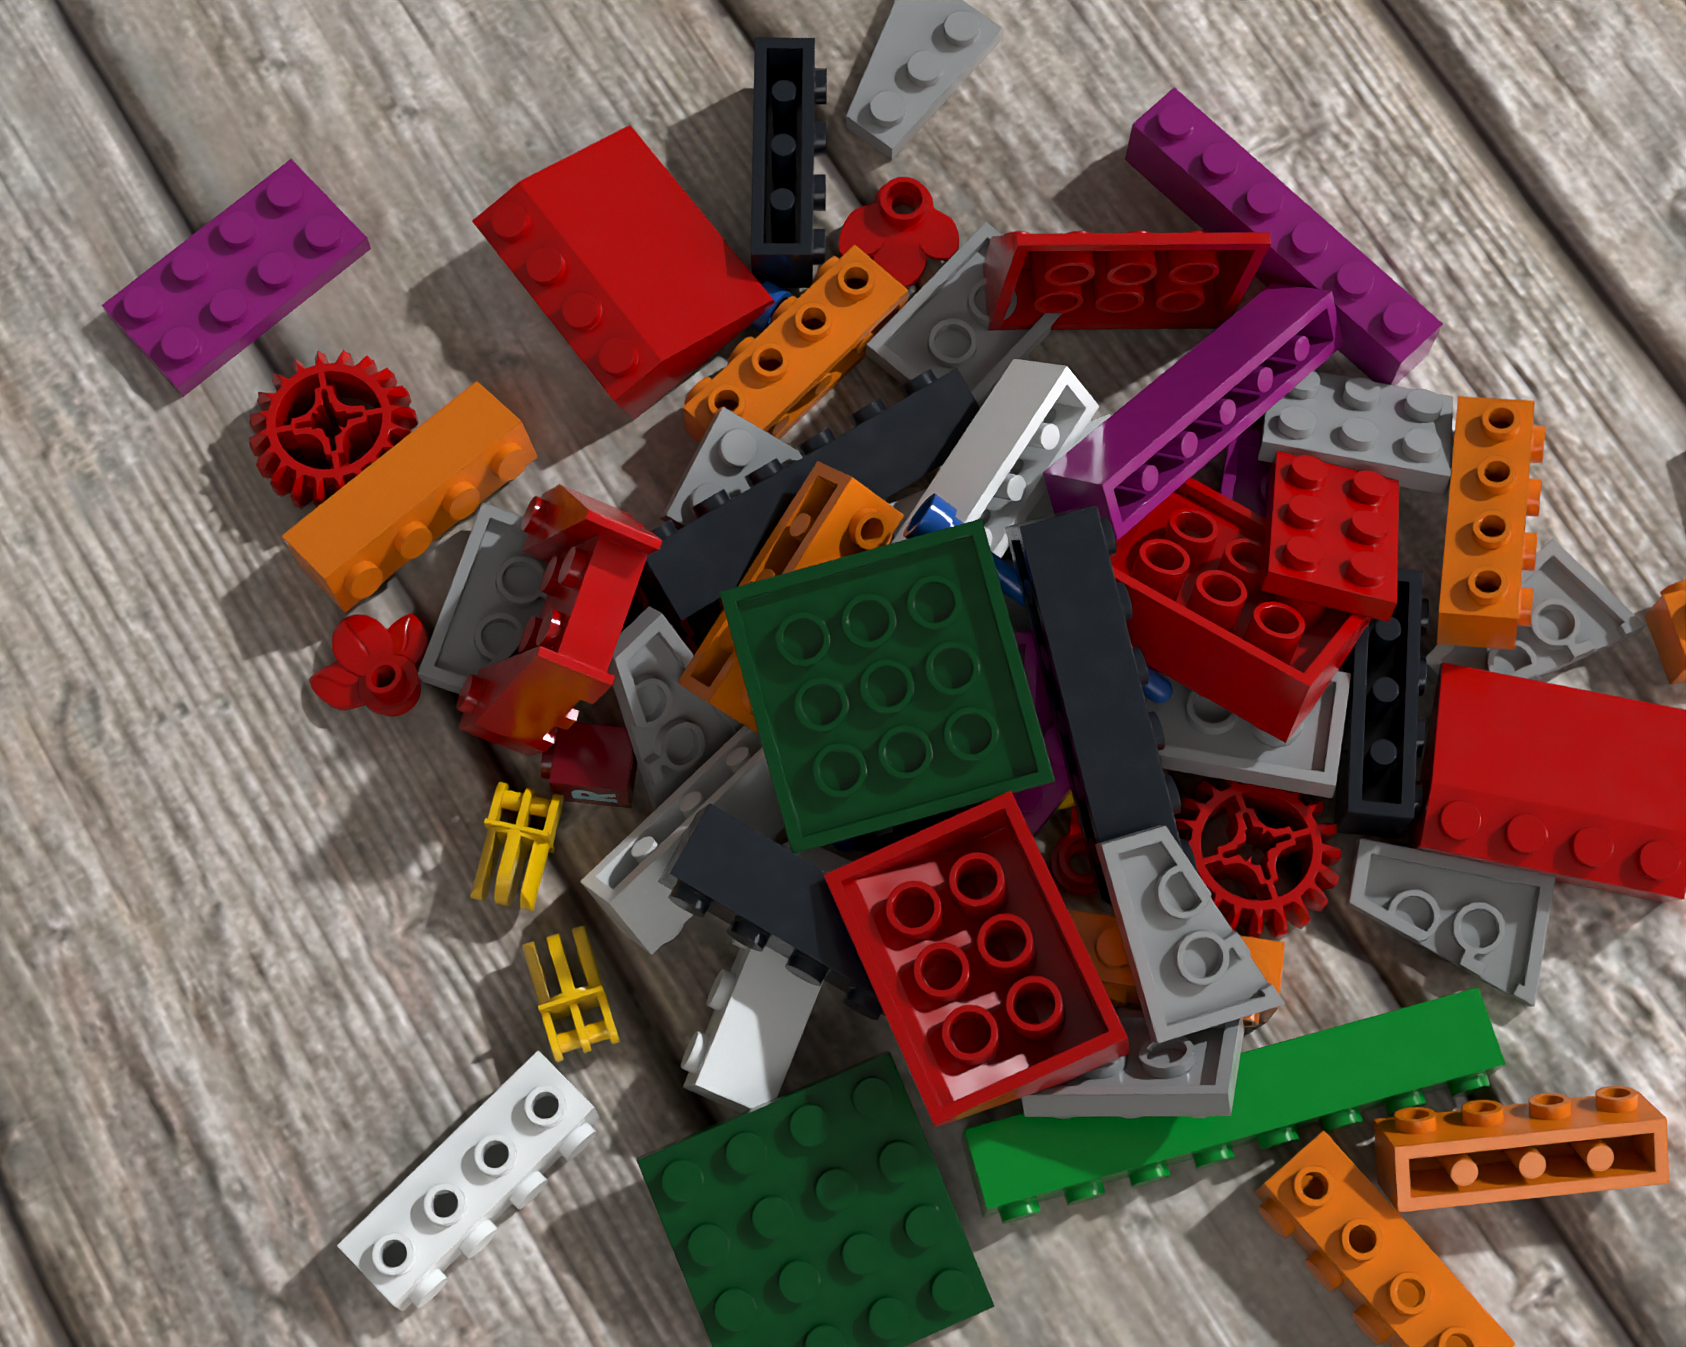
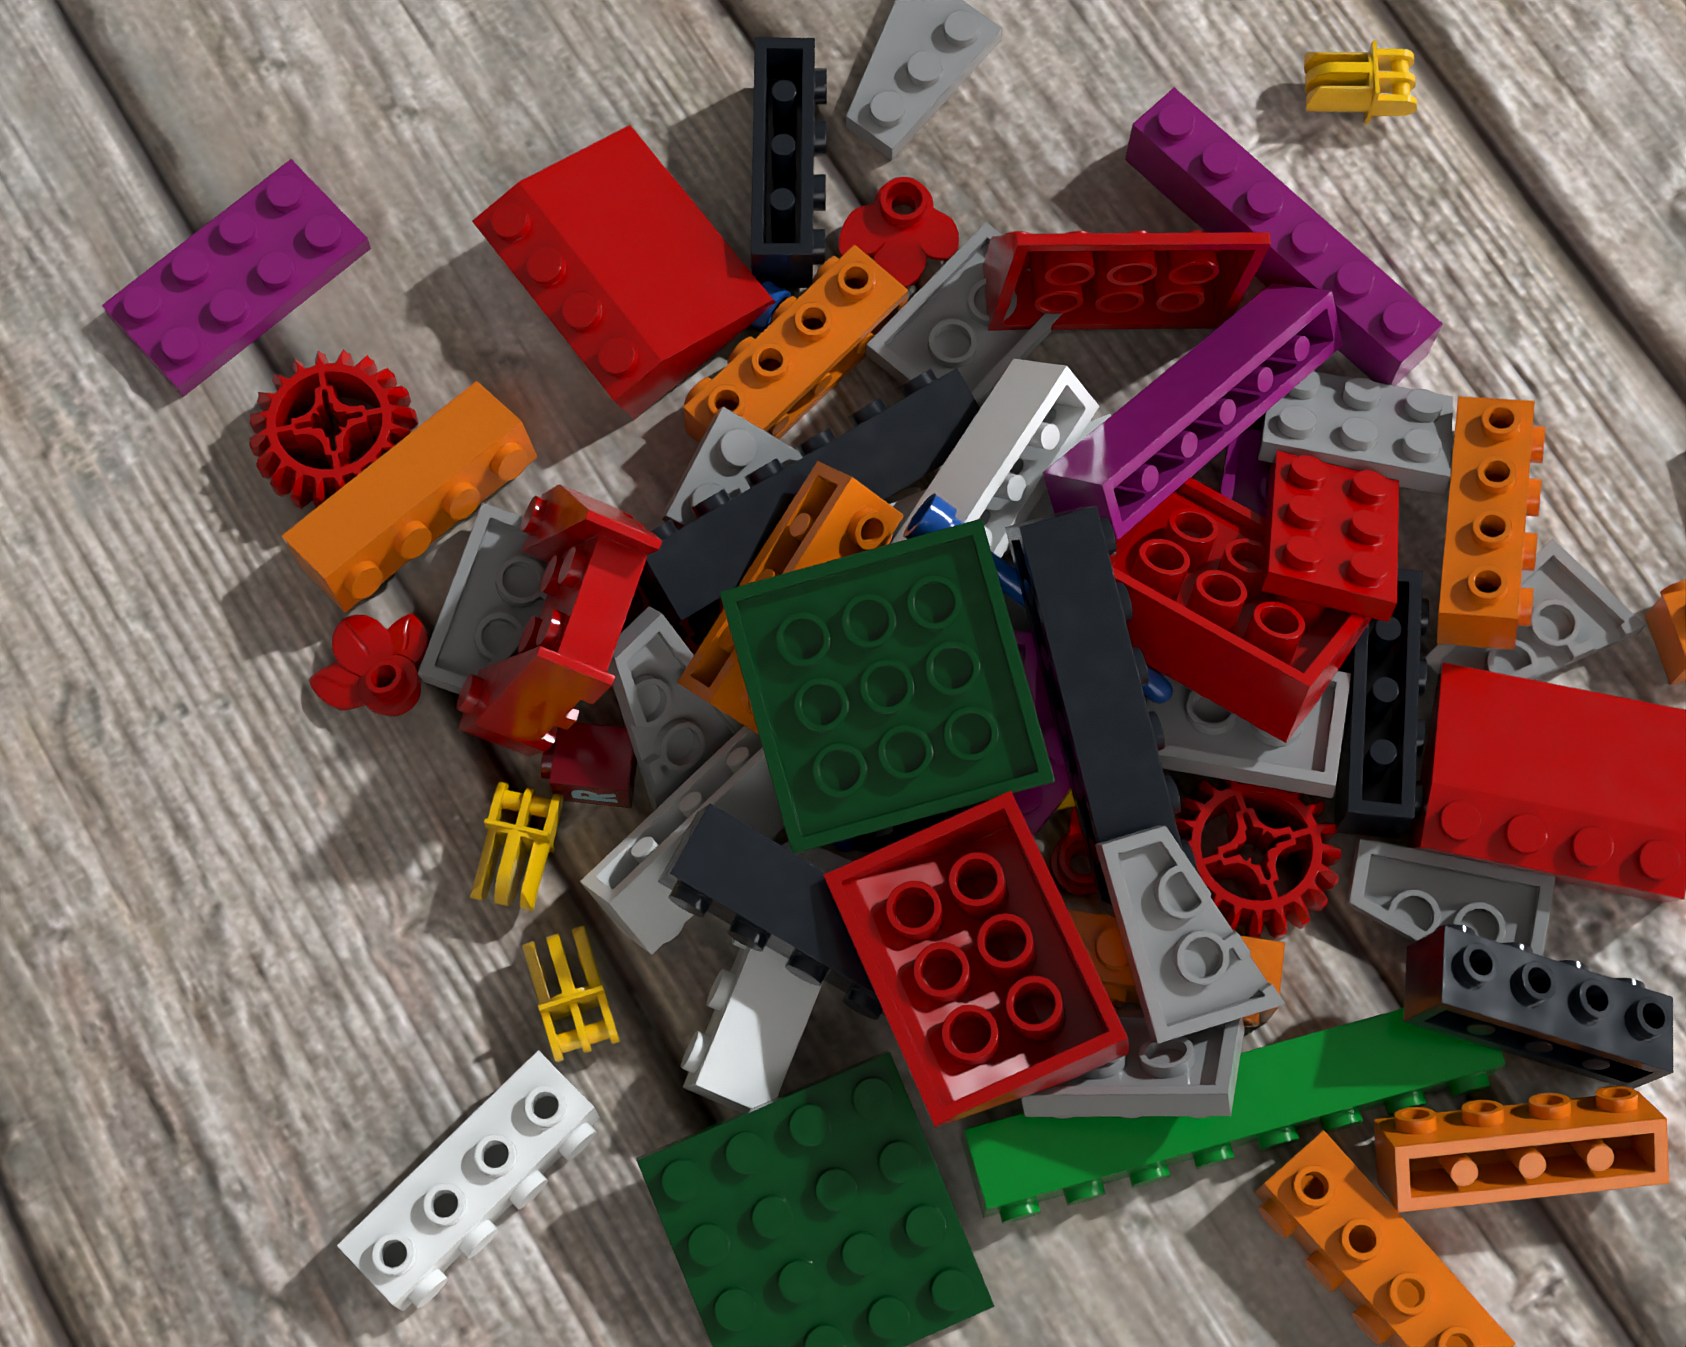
none -> yellow arm [1303,41,1417,123]
none -> black brick [1403,924,1674,1089]

